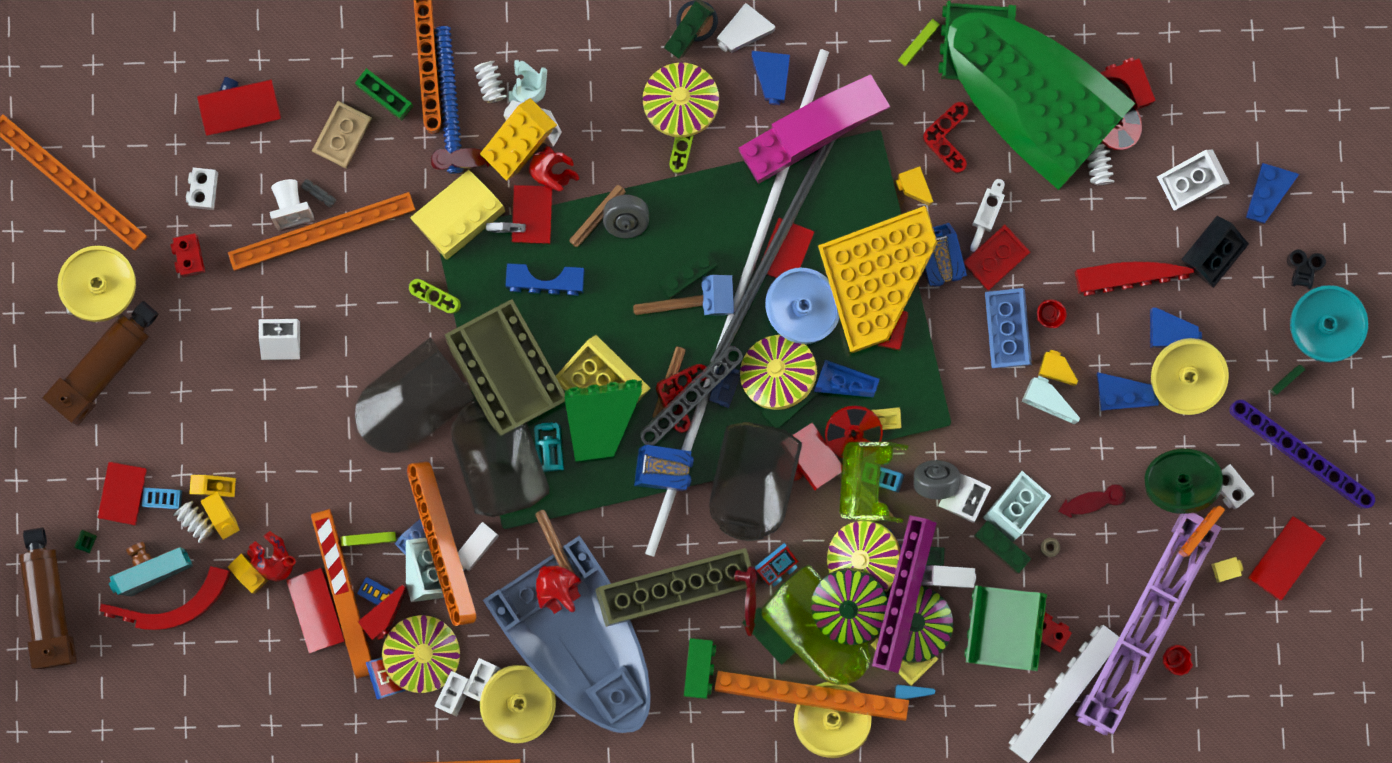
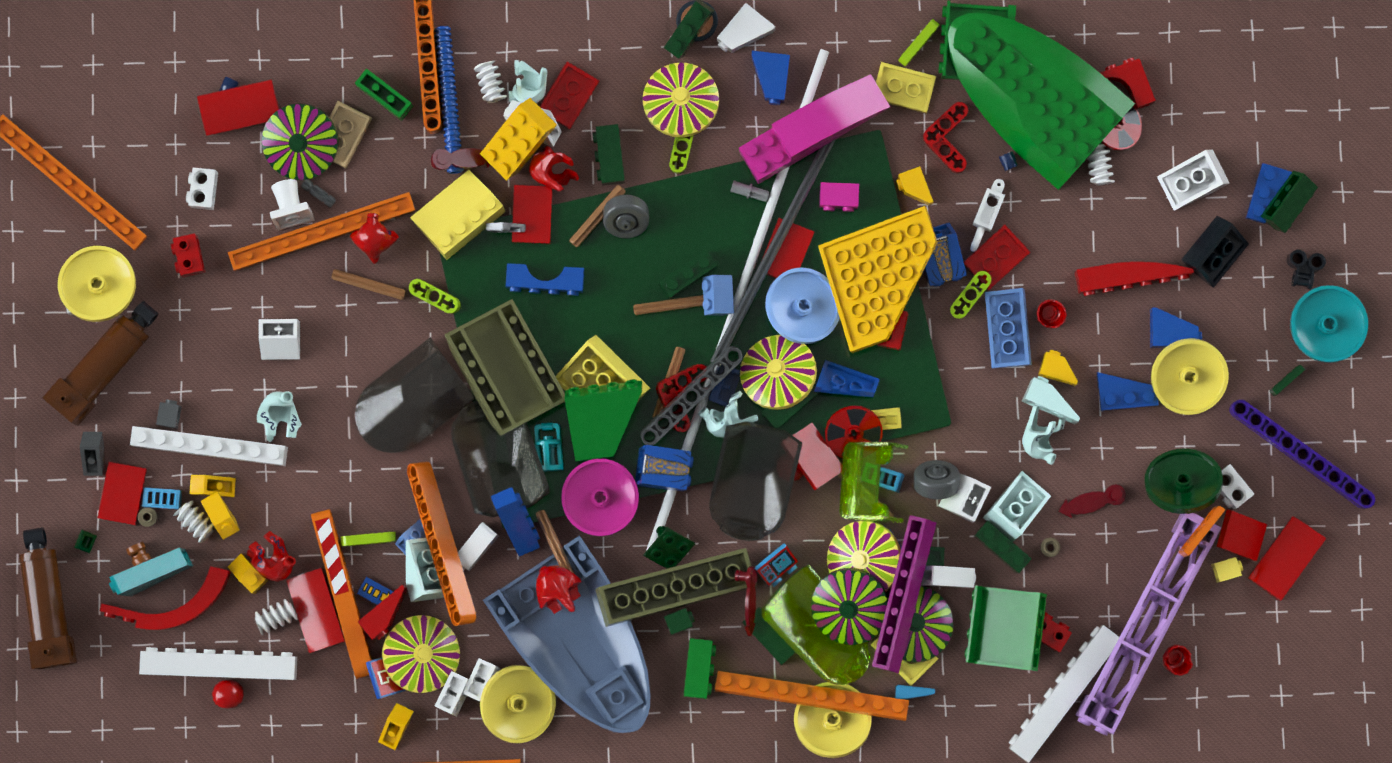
none -> dark grey slope [80,431,104,476]
none -> white brick [130,426,288,466]
none -> dark tan plate [138,508,157,527]
none -> white brick [139,647,297,680]
none -> dark grey brick [156,399,182,429]
none -> red hair [212,680,244,709]
none -> white piece [255,599,298,635]
none -> light aqua piece [257,391,302,442]
none -> dish [262,103,339,180]
none -> medium nougat axle [332,269,406,300]
none -> red piece [350,213,399,264]
none -> yellow slope [378,703,414,750]
none -> blue brick [491,487,540,557]
none -> red tile [539,61,600,130]
none -> dark pink dish [562,459,639,536]
none -> dark green brick [592,124,625,186]
none -> dark green hinge [643,526,695,569]
none -> dark green brick [664,608,695,635]
none -> light aqua piece [698,391,758,438]
none -> light grey axle [731,180,769,202]
none -> dark pink brick [819,182,859,212]
none -> light yellow tile [876,62,936,114]
none -> lime beam [950,271,992,319]
none -> dark blue hose [999,151,1018,171]
none -> light aqua piece [1022,406,1066,465]
none -> red tile [1216,510,1267,561]
none -> dark green brick [1260,170,1318,233]

